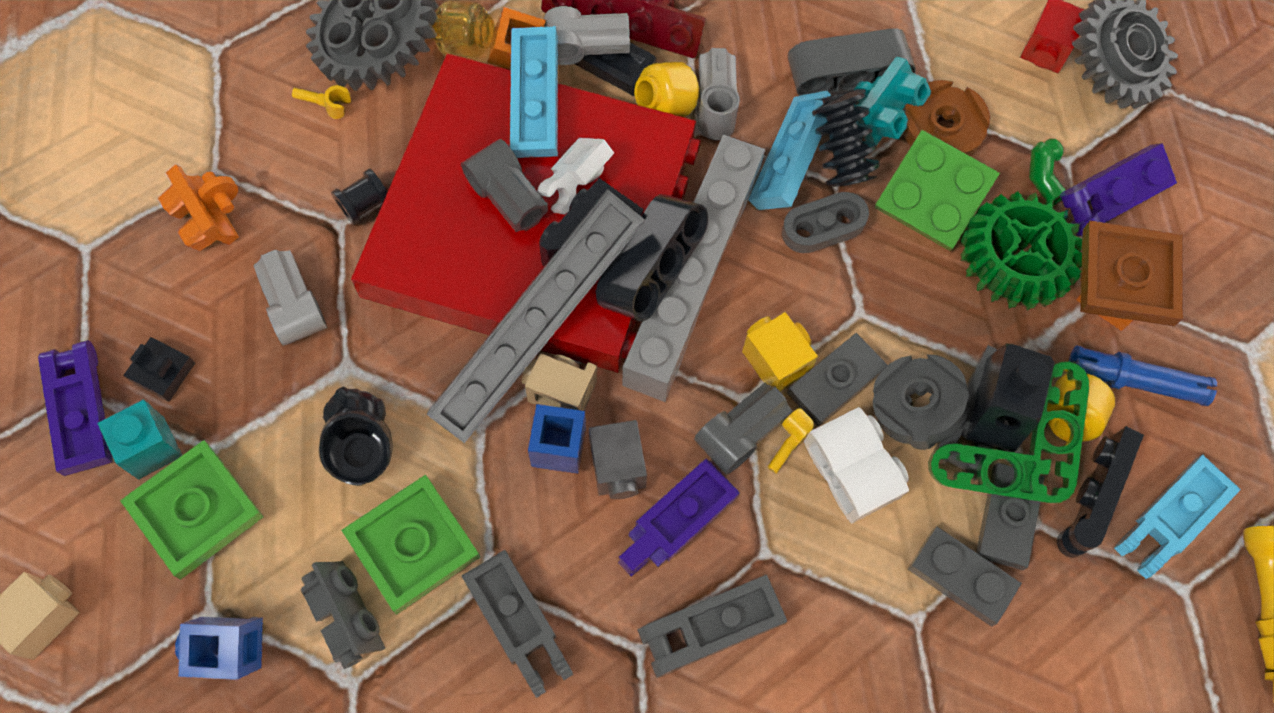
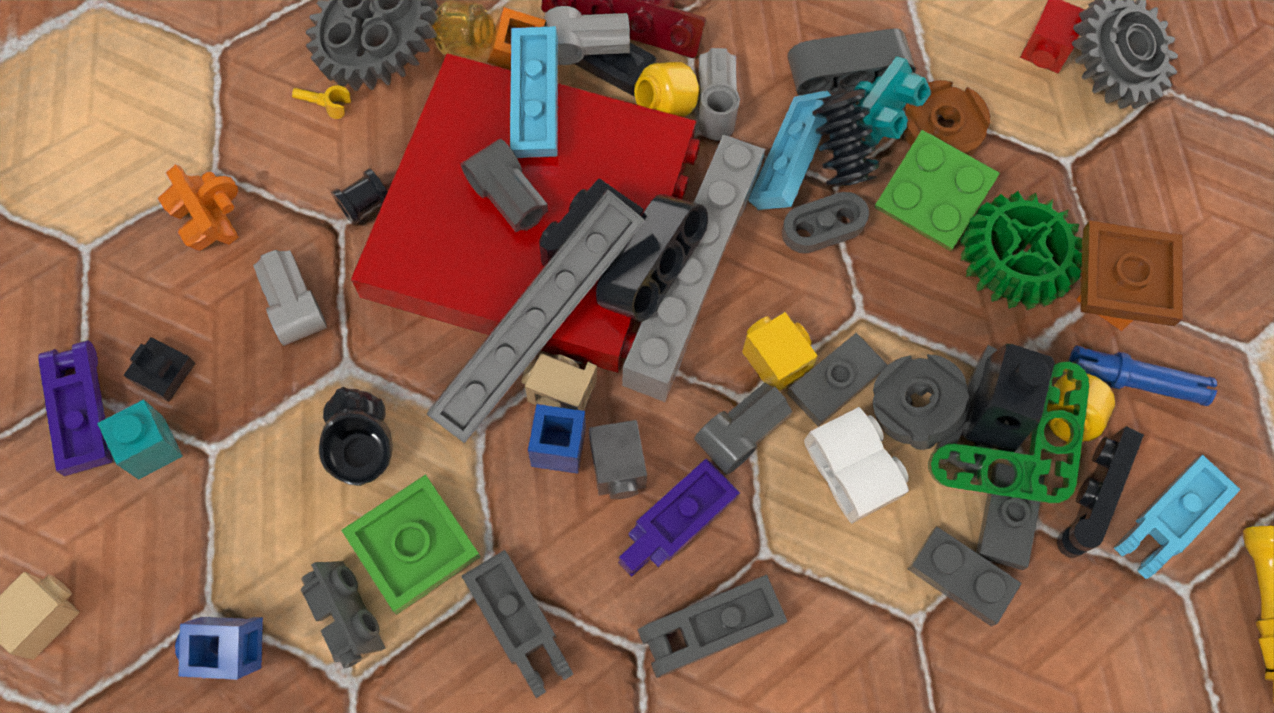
bright green plate [120,440,264,580] -> none
white plate [537,138,614,214] -> none
yellow hand [767,408,814,474] -> none
green arm [1029,138,1066,206] -> none
dark purple plate [1060,143,1177,236] -> none

